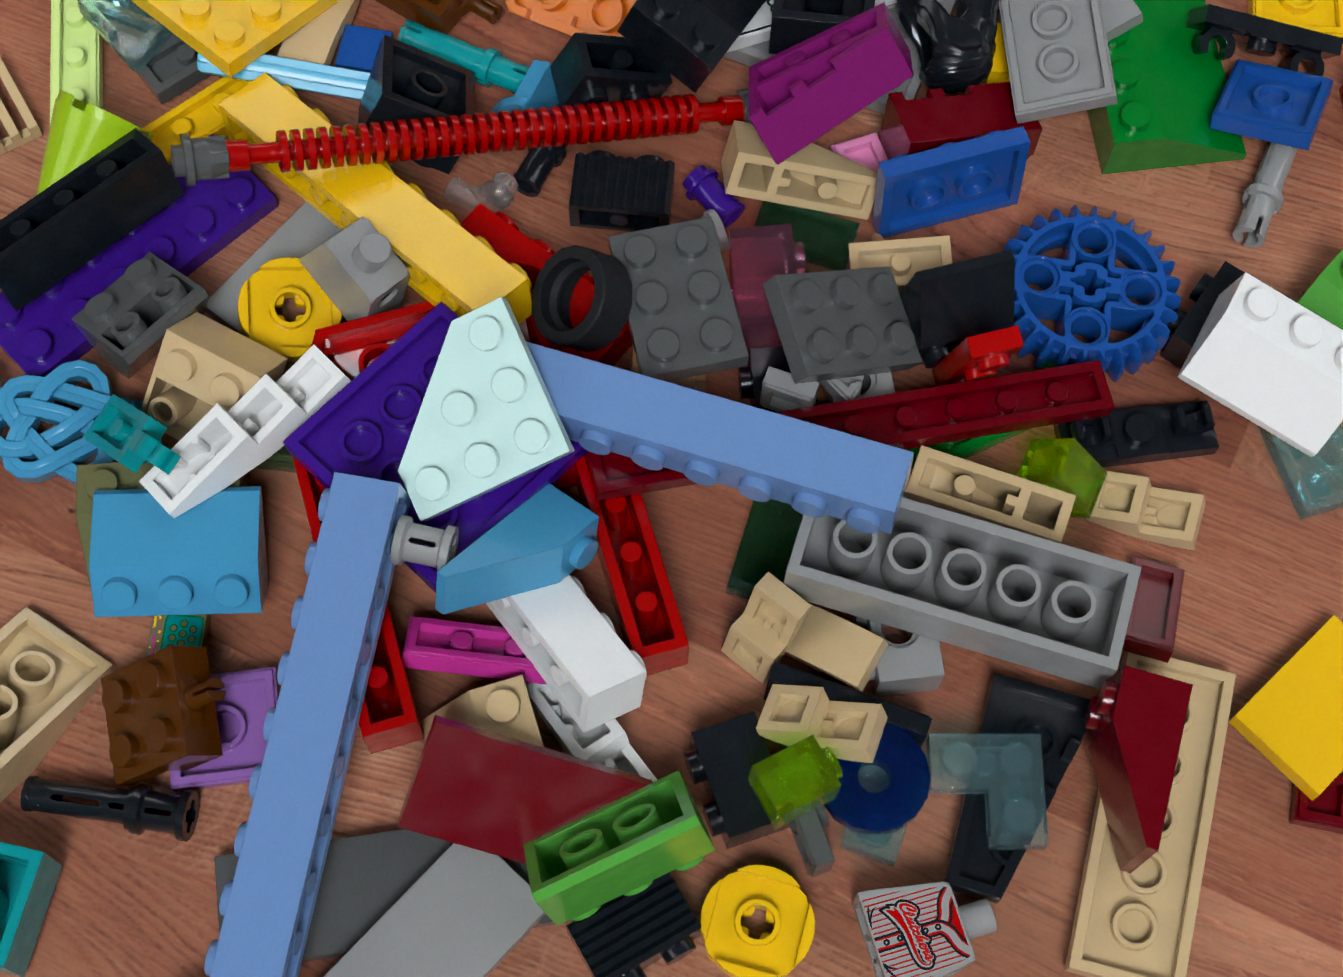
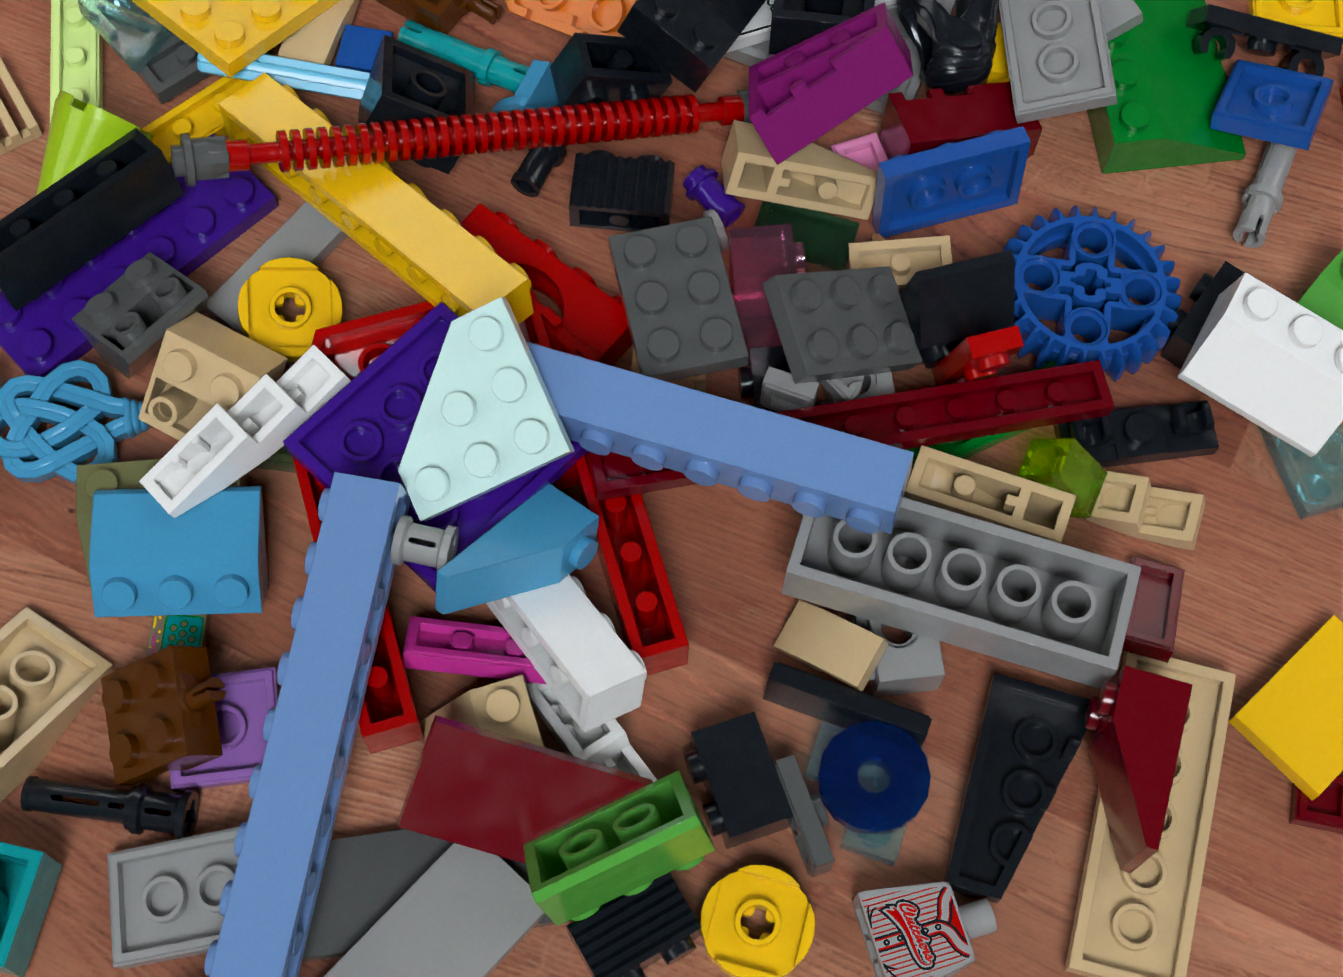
teal plate [83,394,181,475] -> none
light grey torso [299,216,410,321] -> none
clear arm [444,172,518,213] -> none
black tyre [532,245,632,353] -> none
tan slope [721,572,812,684] -> none
clear green tile [726,499,803,600] -> none
clear neon green brick [748,735,843,830] -> none
tan slope [756,684,888,763] -> none
clear light blue plate [926,733,1048,850] -> none
none -> light grey tile [107,827,239,970]

